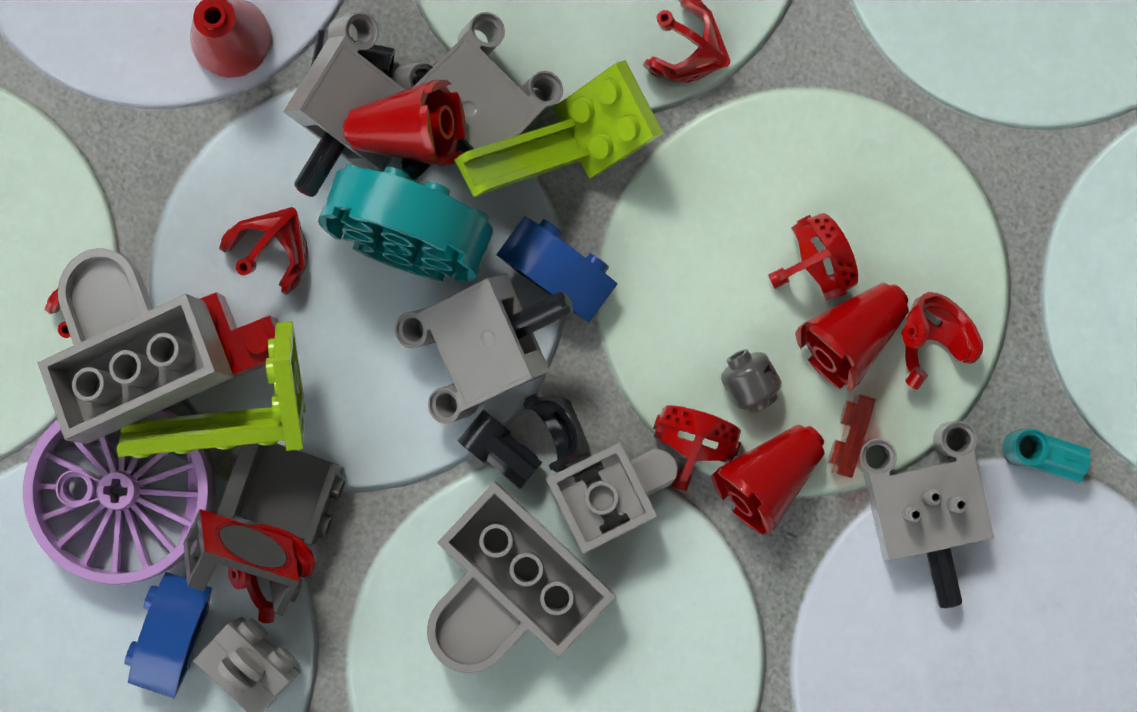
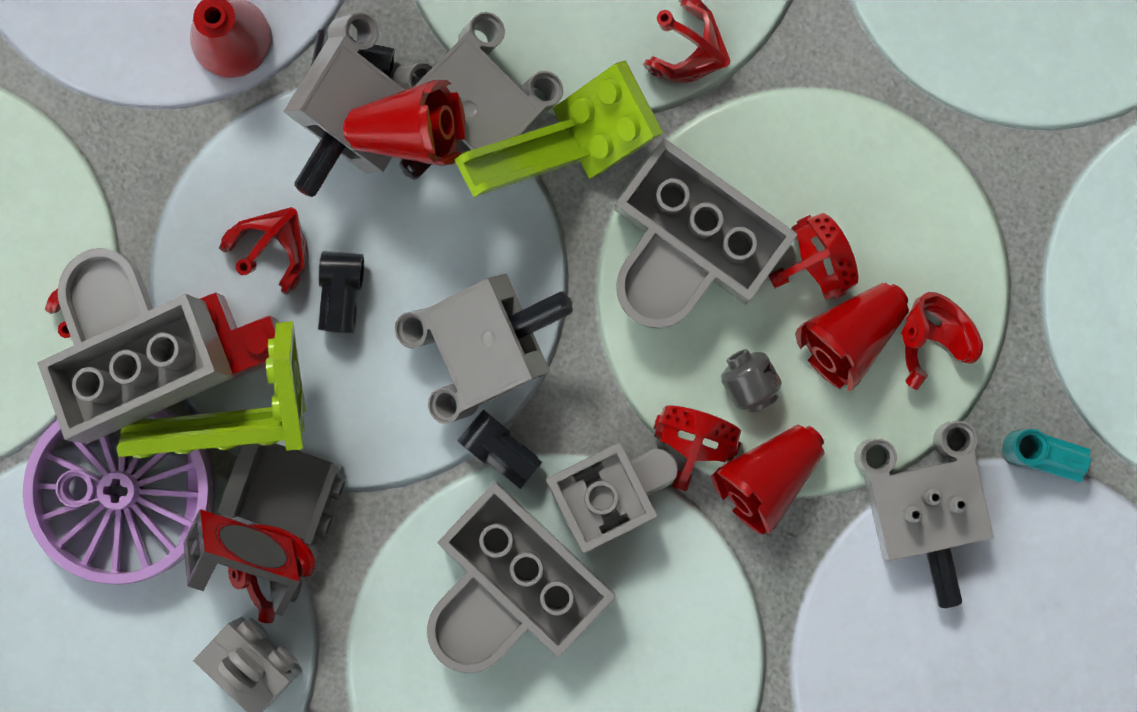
blue brick [124,572,212,699] -> none
teal brick [318,164,493,284] -> none
blue brick [496,216,618,323] -> none
black helmet [523,394,590,472] -> none
clear red plate [828,394,876,478] -> none
none -> black piece [318,251,364,333]
none -> light grey brick [614,138,798,328]

